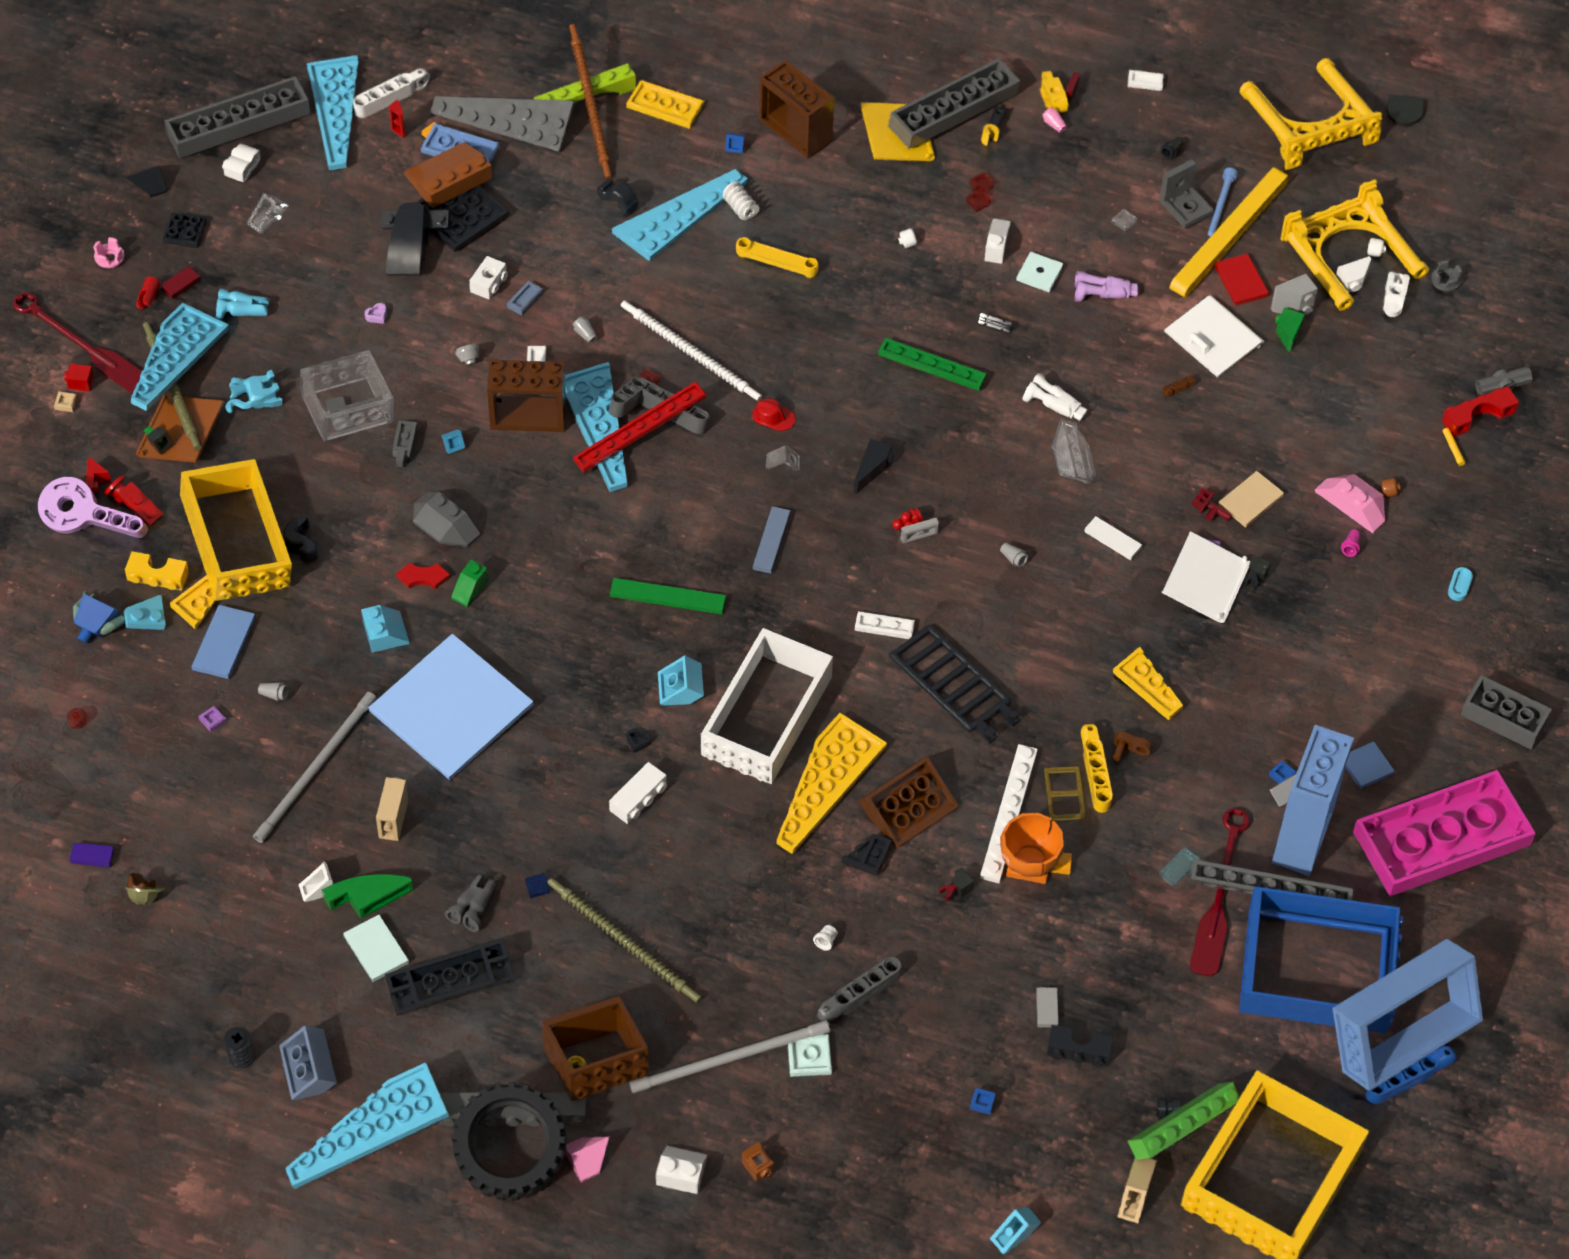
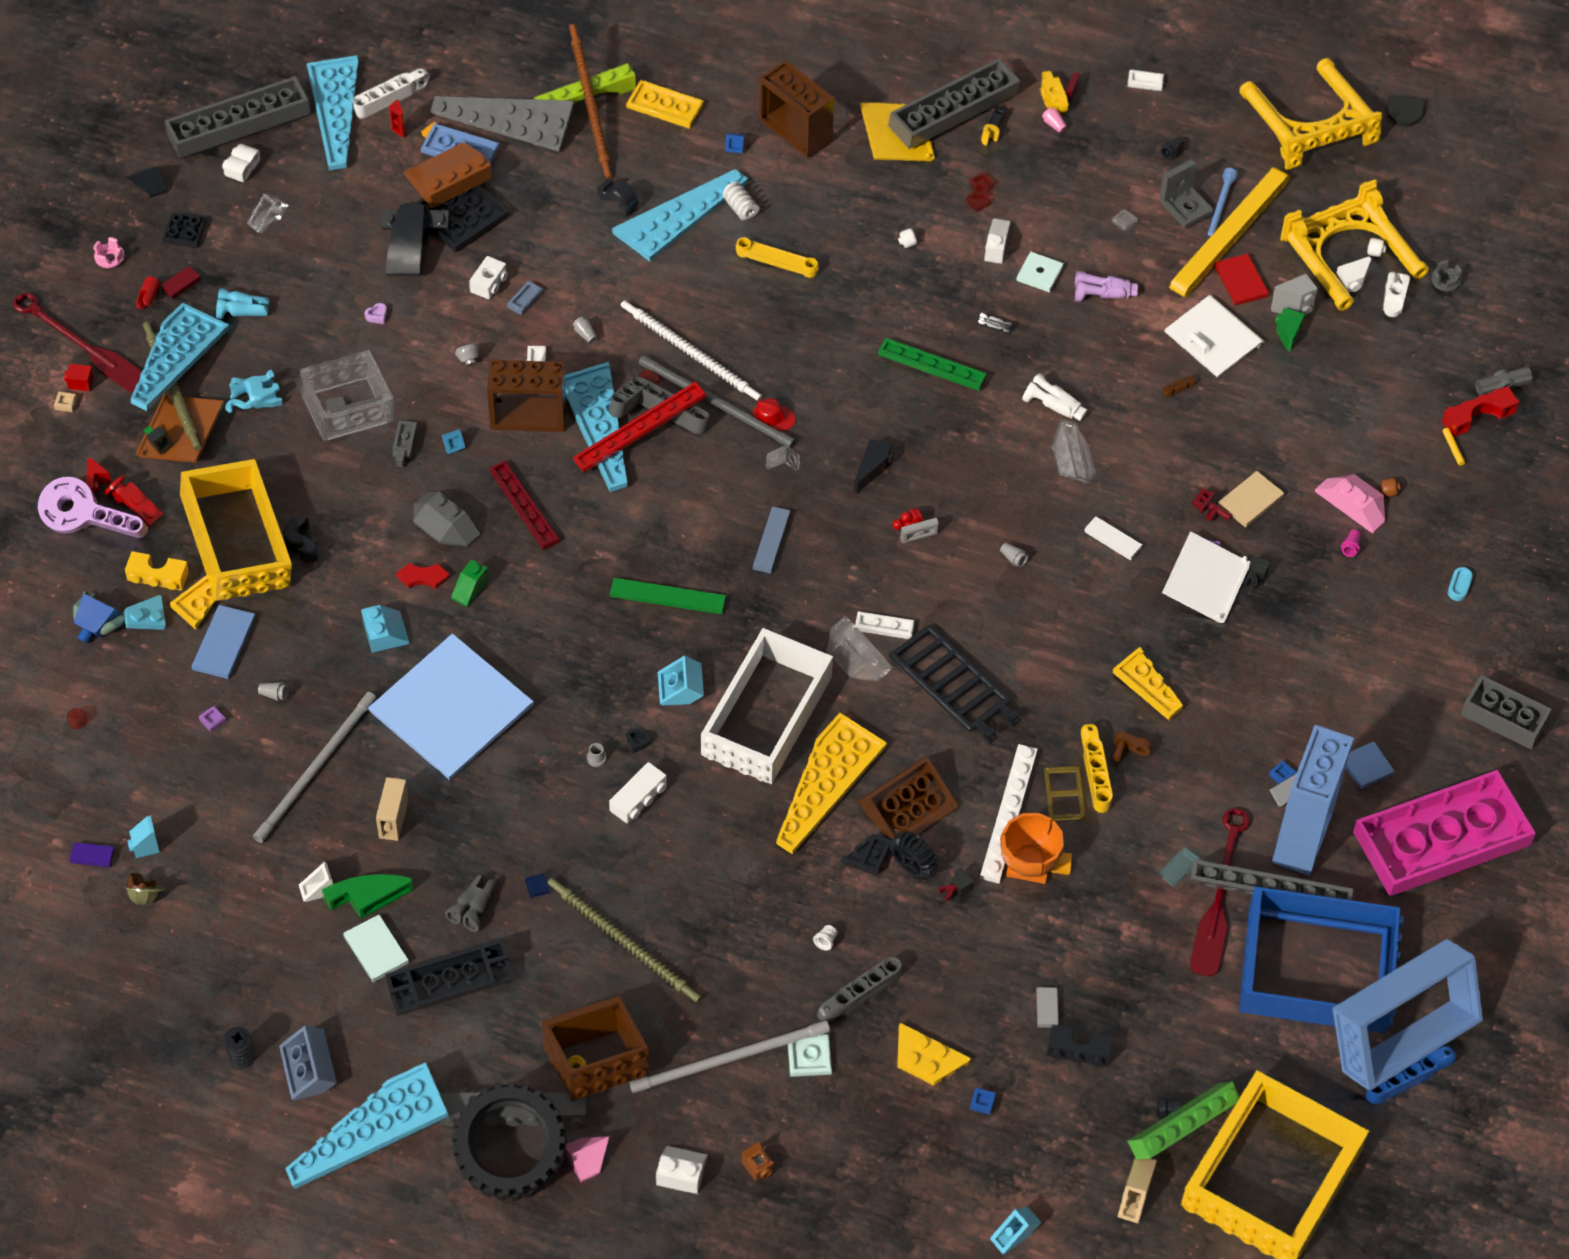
none -> medium azure slope [127,816,159,858]
none -> dark red tile [489,460,560,550]
none -> light grey piece [587,743,607,767]
none -> dark grey piece [639,355,796,449]
none -> clear wedge [826,616,893,681]
none -> black gear [889,830,939,880]
none -> yellow wing [897,1023,971,1086]

